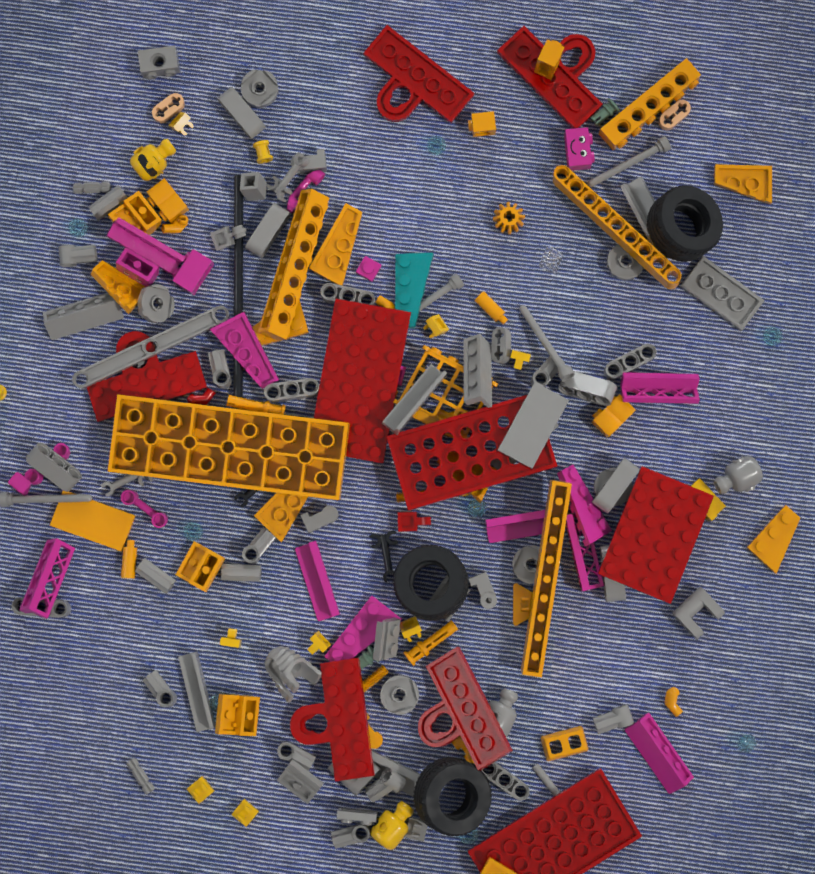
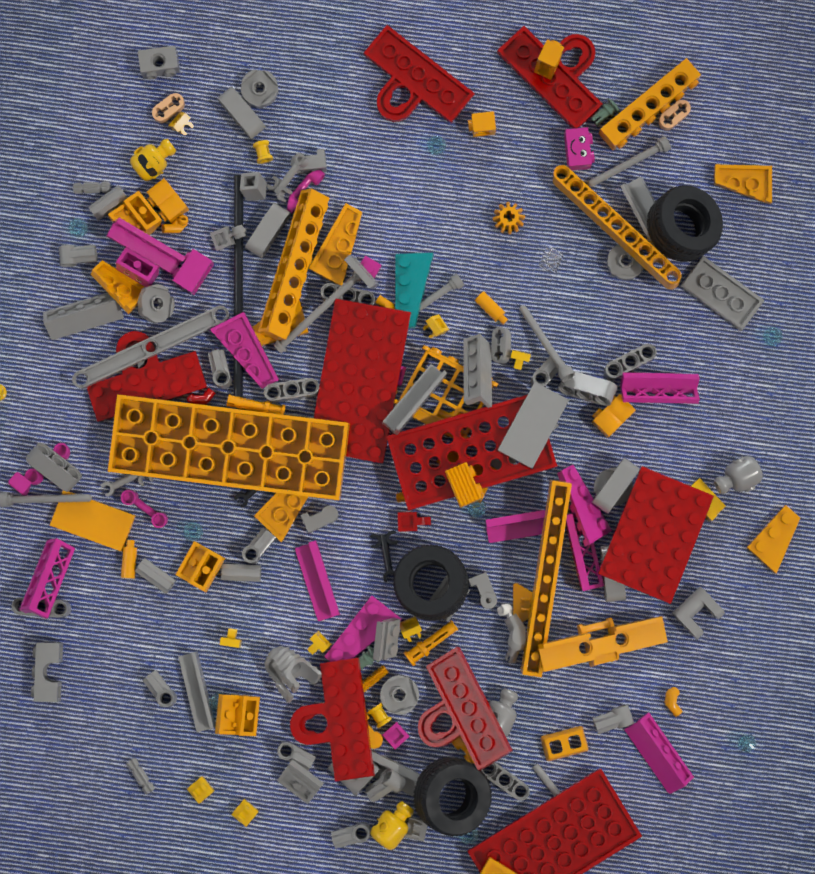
light grey plate [337,808,377,825] -> none
light grey plate [512,545,540,584] -> none
none -> light grey arch [31,642,63,702]
none -> light grey tile [274,255,379,354]
none -> yellow bush [367,703,392,728]
none -> dark pink tile [382,722,410,749]
none -> light orange brick [445,462,484,508]
none -> light grey arm [497,604,526,663]
none -> light orange piece [537,616,668,672]

